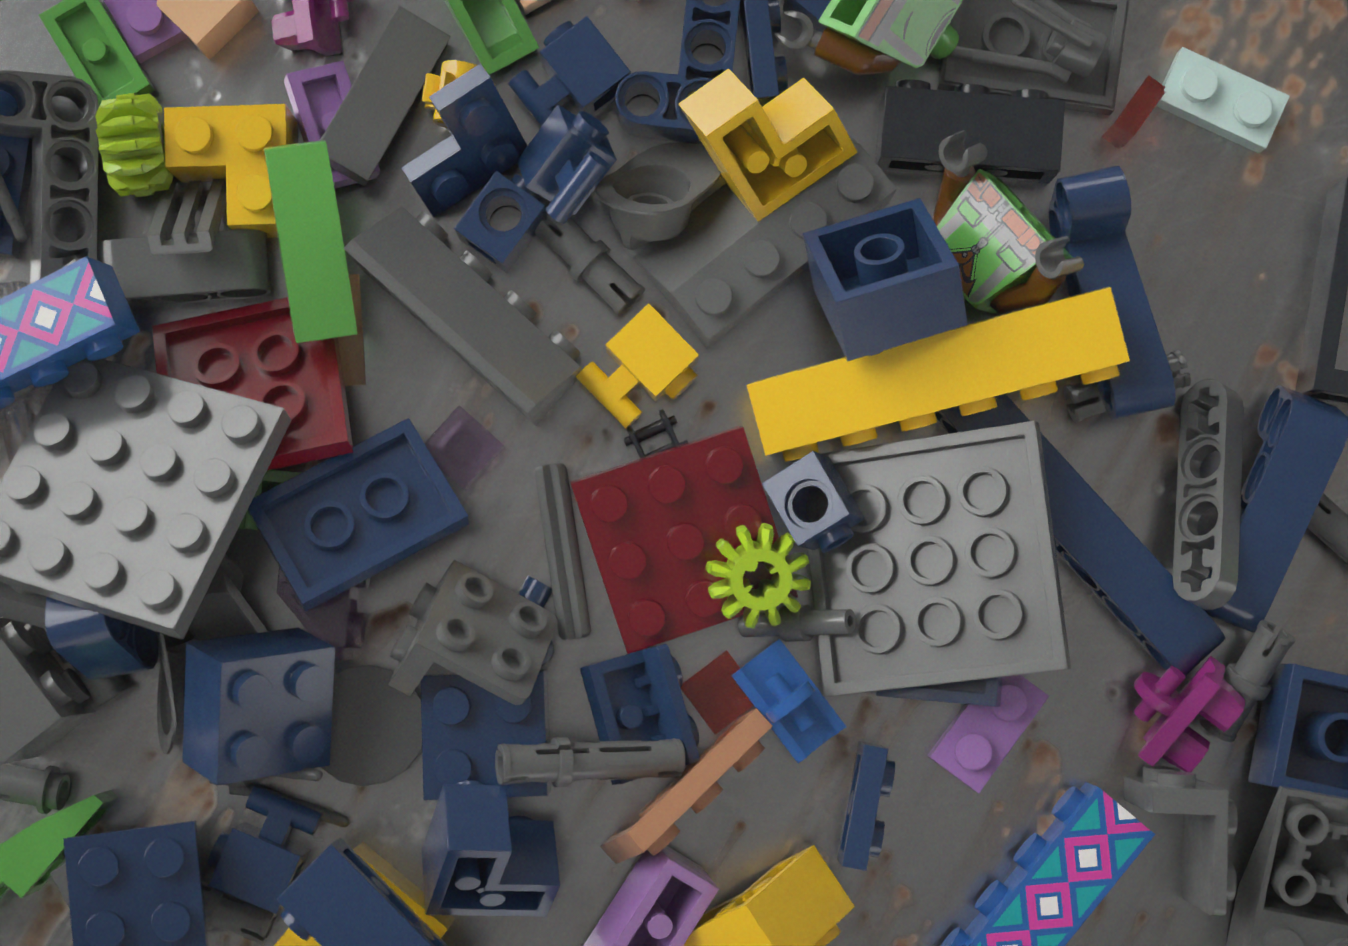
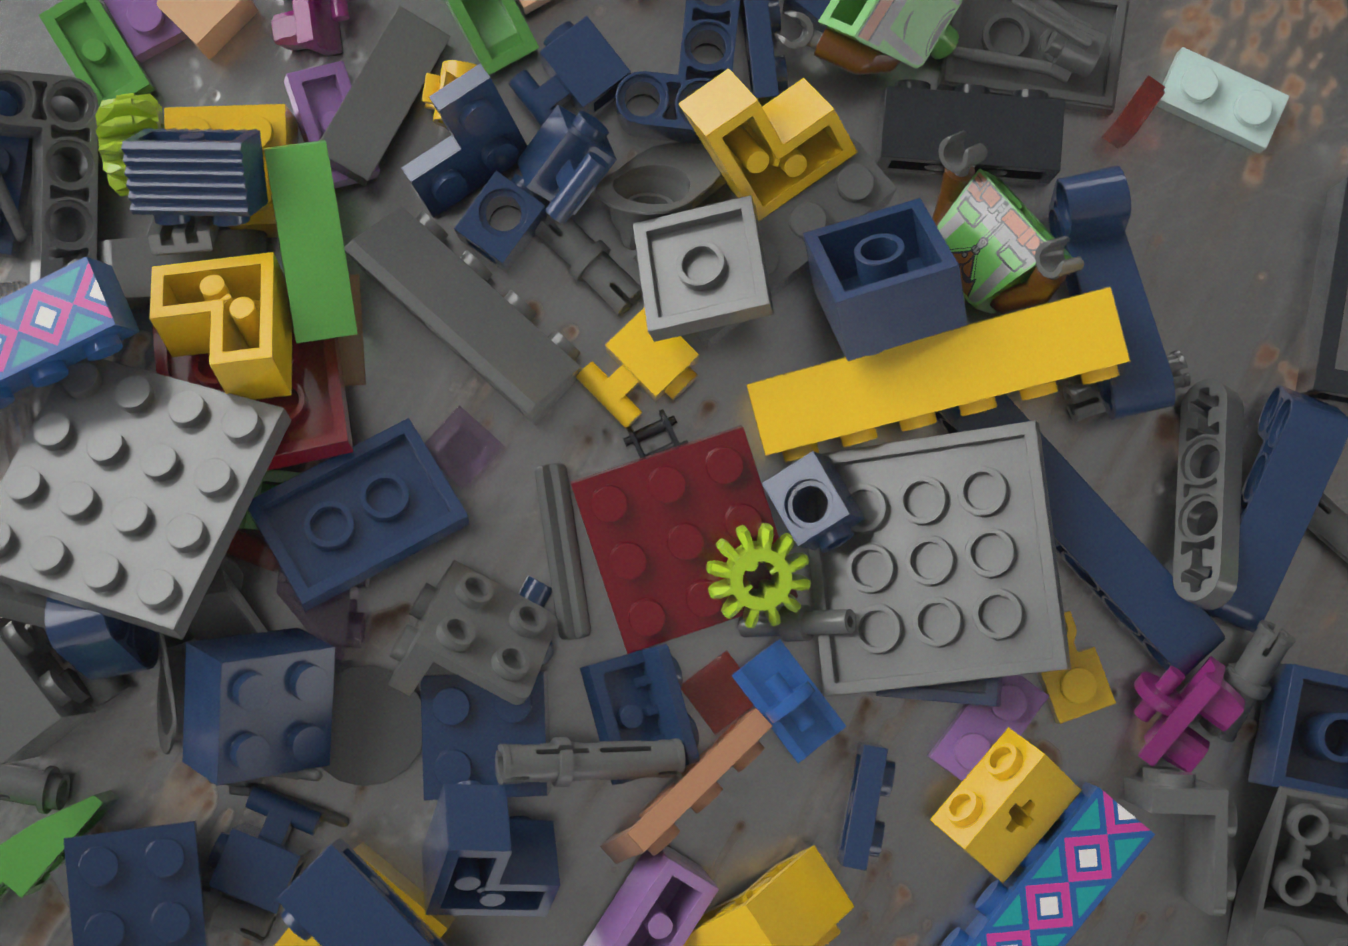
none -> dark blue brick [121,128,268,226]
none -> yellow brick [150,252,292,400]
none -> clear red tile [226,529,282,573]
none -> plate [633,195,774,342]
none -> yellow brick [930,727,1082,883]
none -> yellow plate [1037,611,1116,724]

